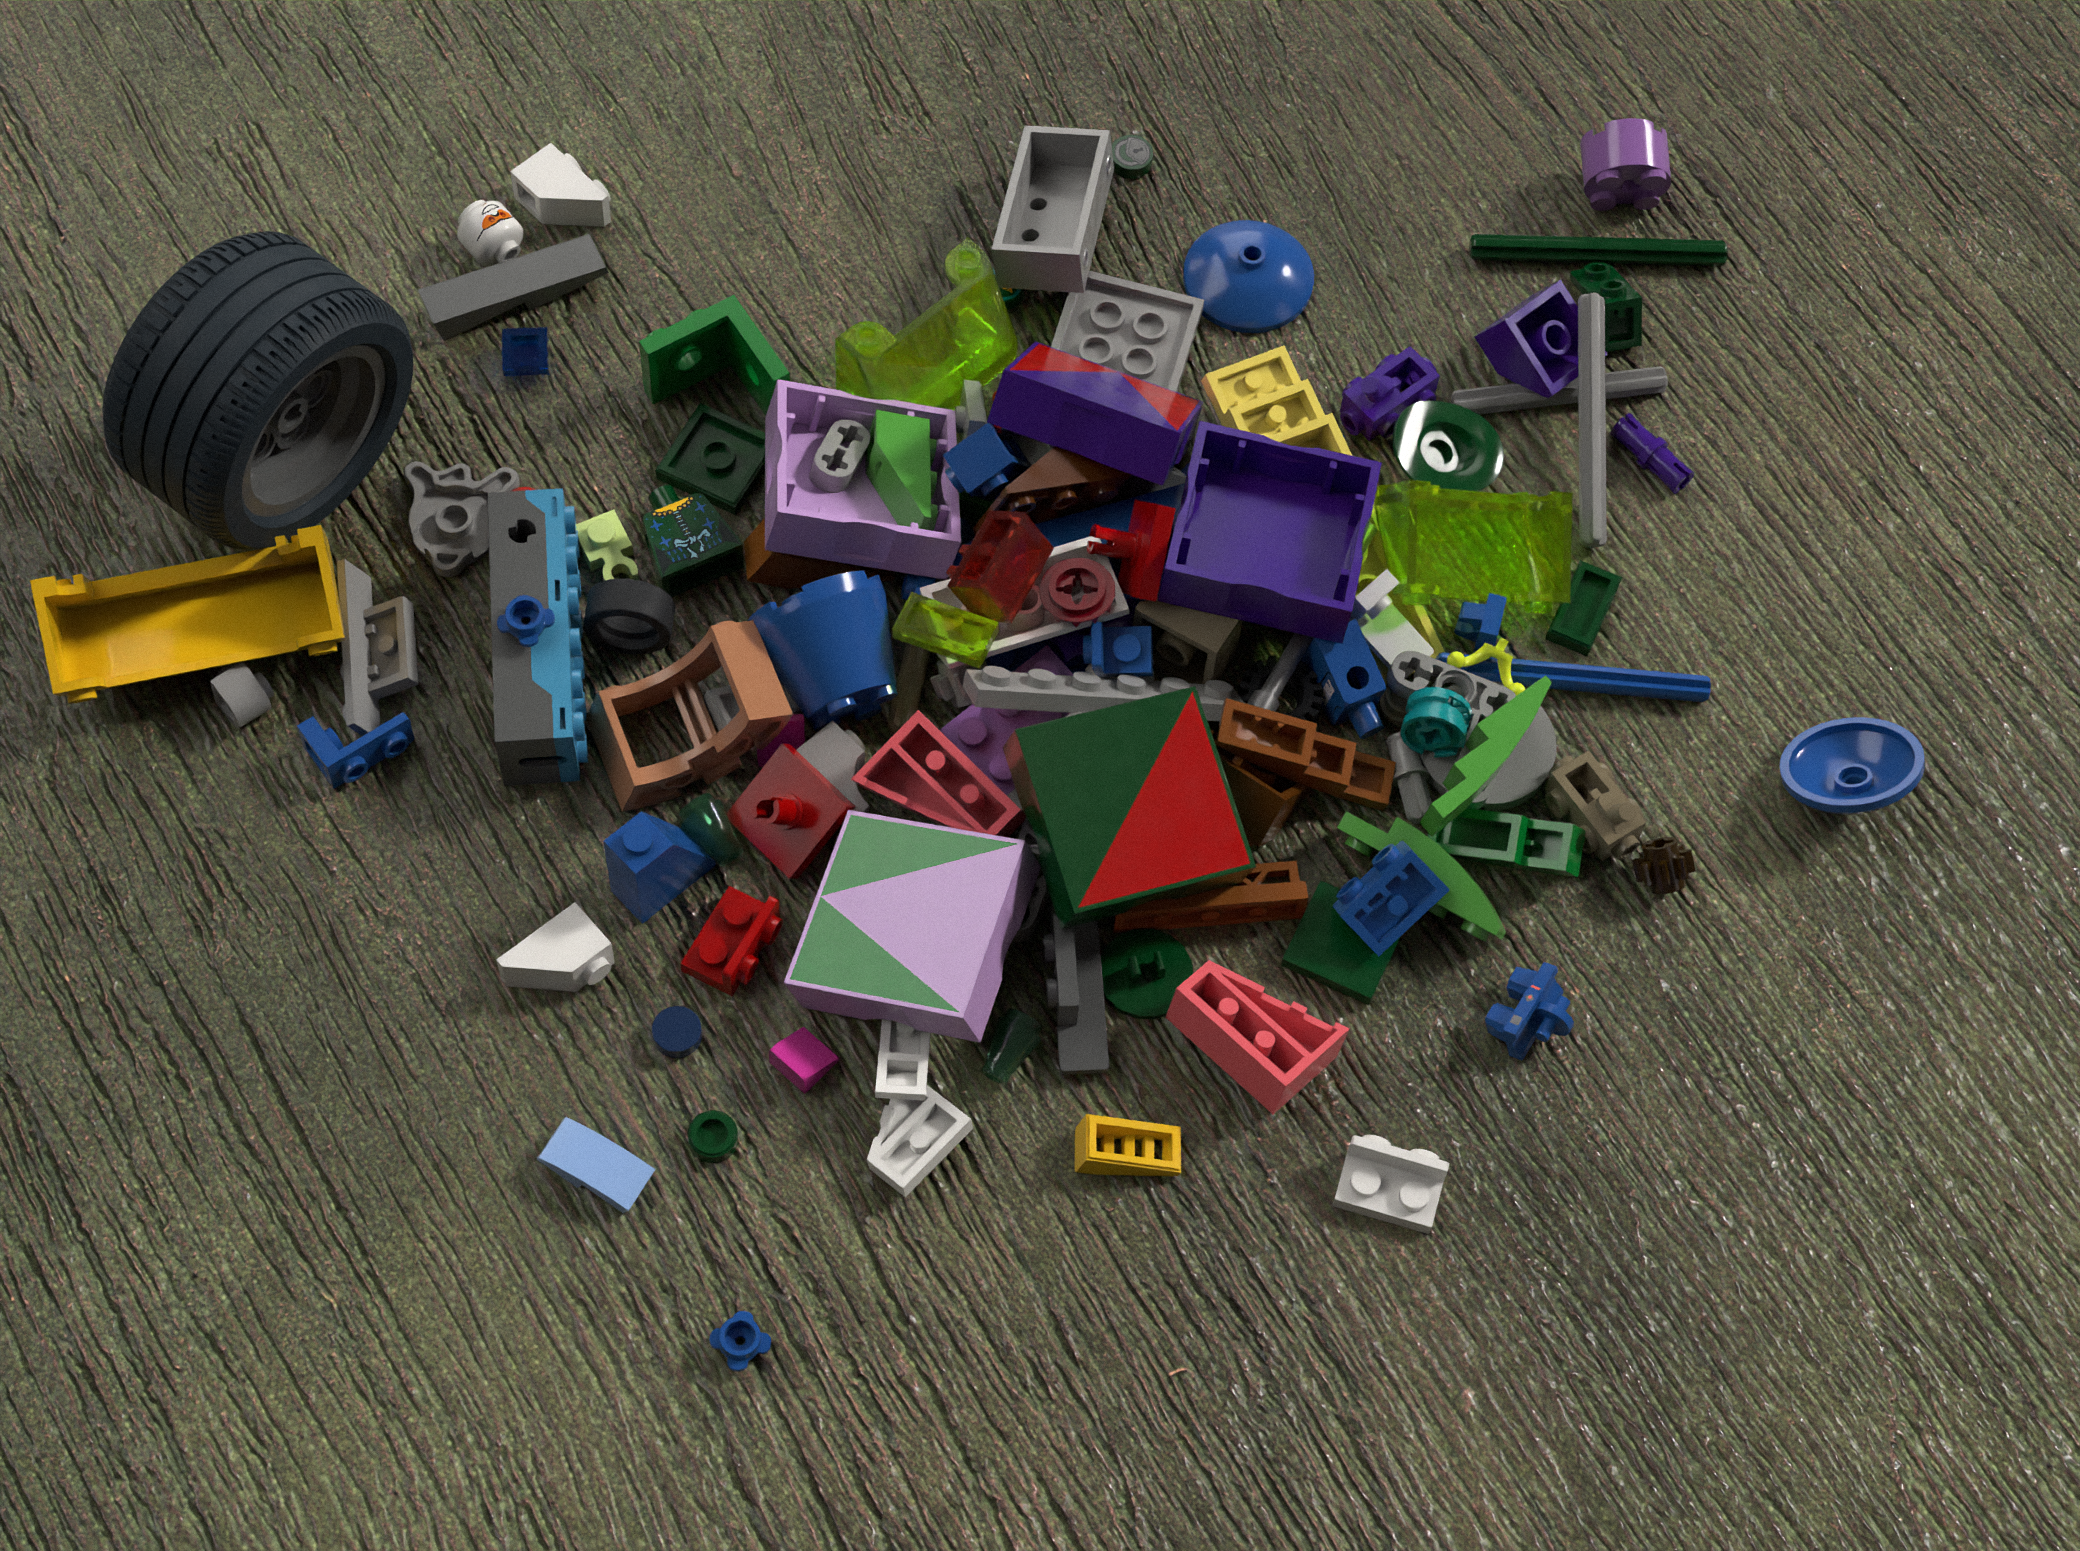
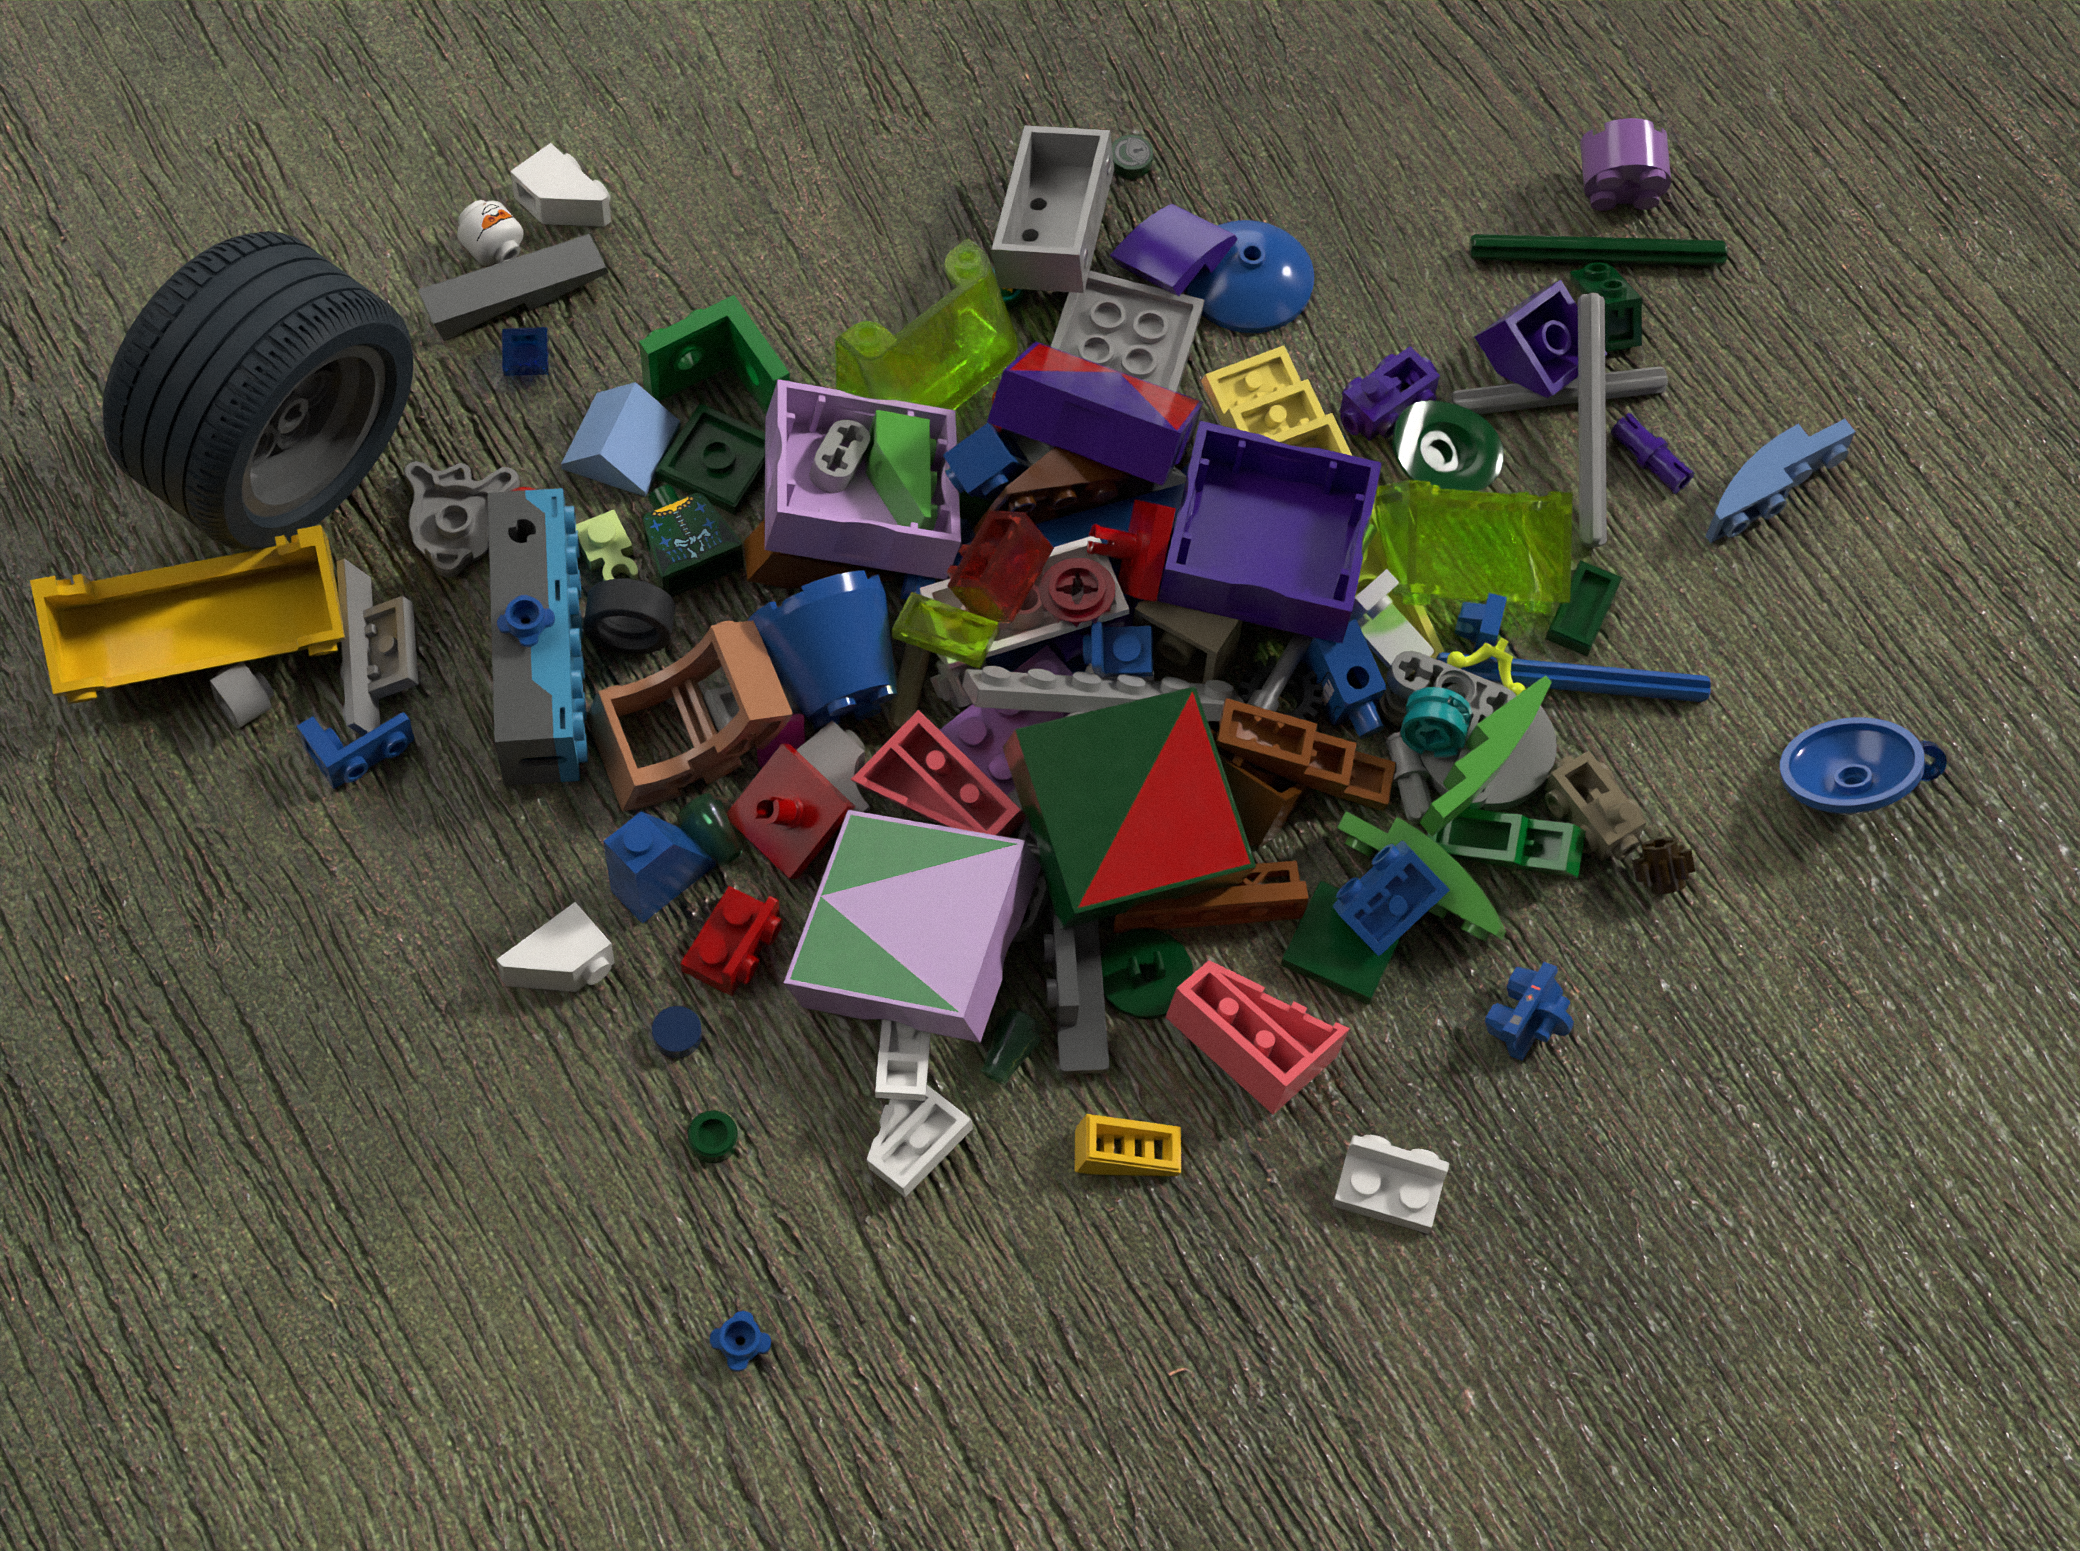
light blue slope [537,1117,655,1213] -> none
dark pink slope [769,1027,839,1094] -> none
light grey plate [954,380,987,442] -> none
none -> light blue slope [561,382,680,497]
none -> dark purple slope [1110,204,1238,297]
none -> medium blue slope [1706,419,1855,543]
none -> clear blue hinge [1919,740,1947,781]

